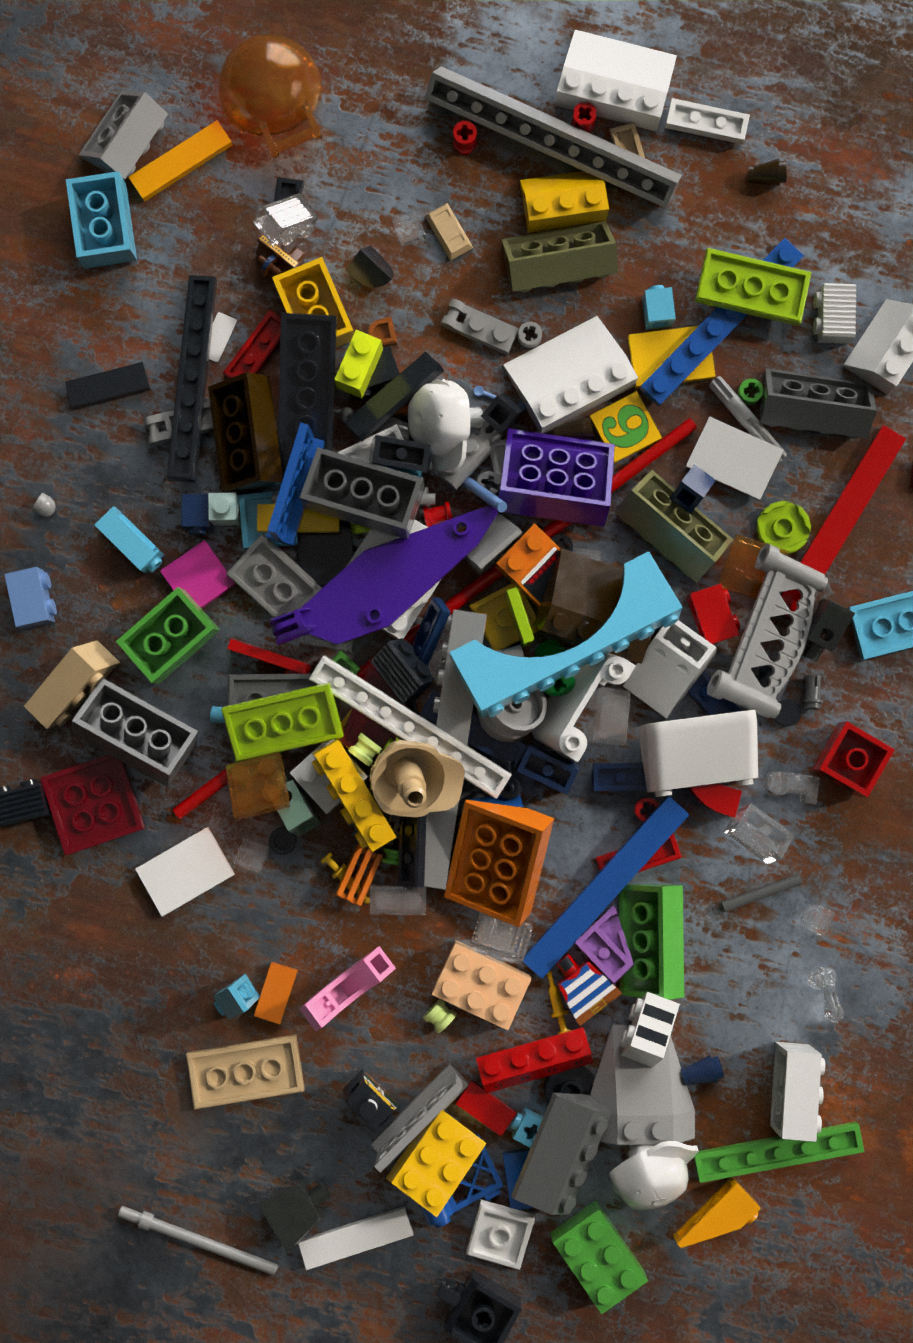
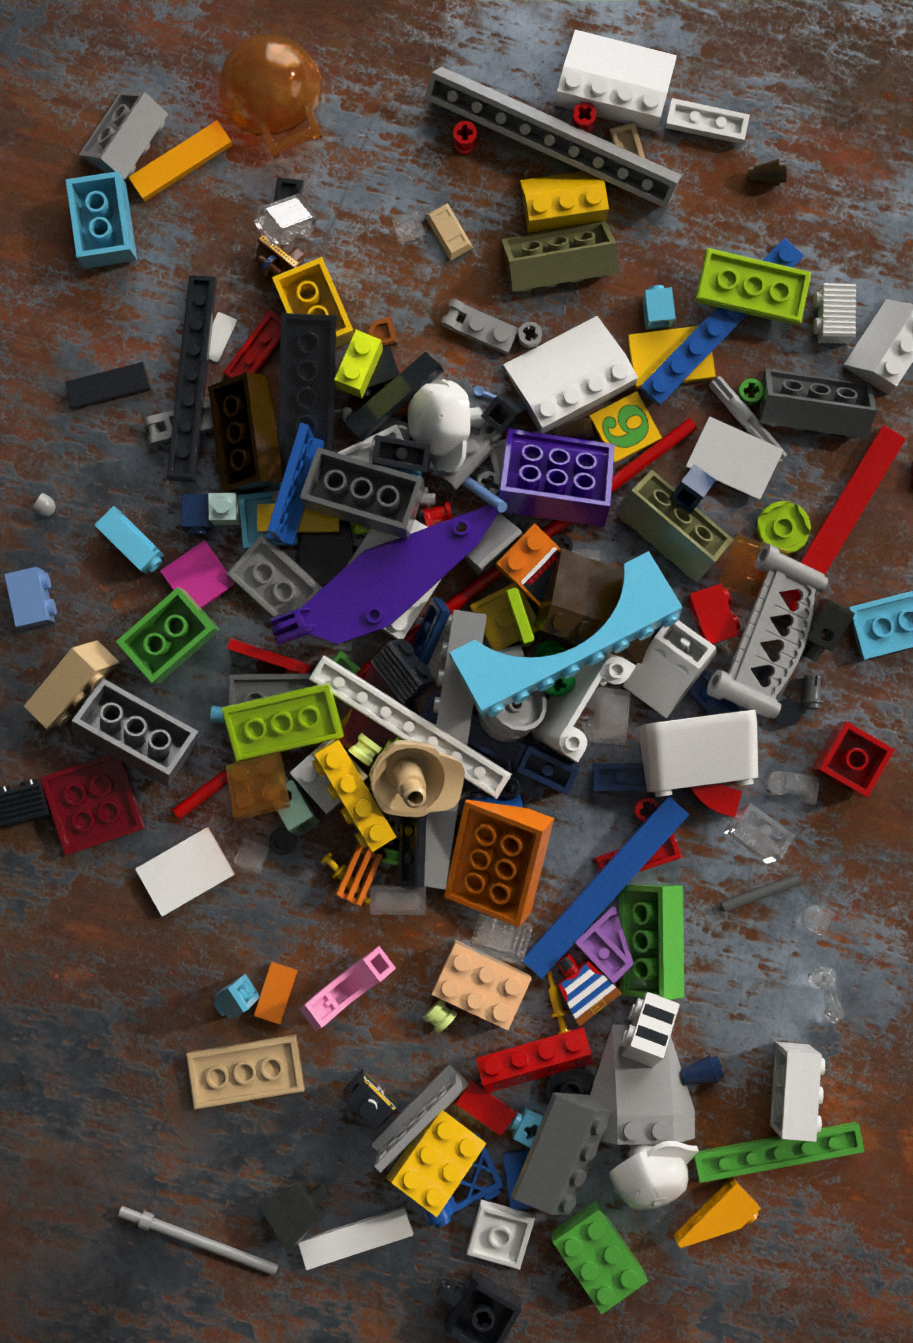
black brick [345,245,394,288] -> none

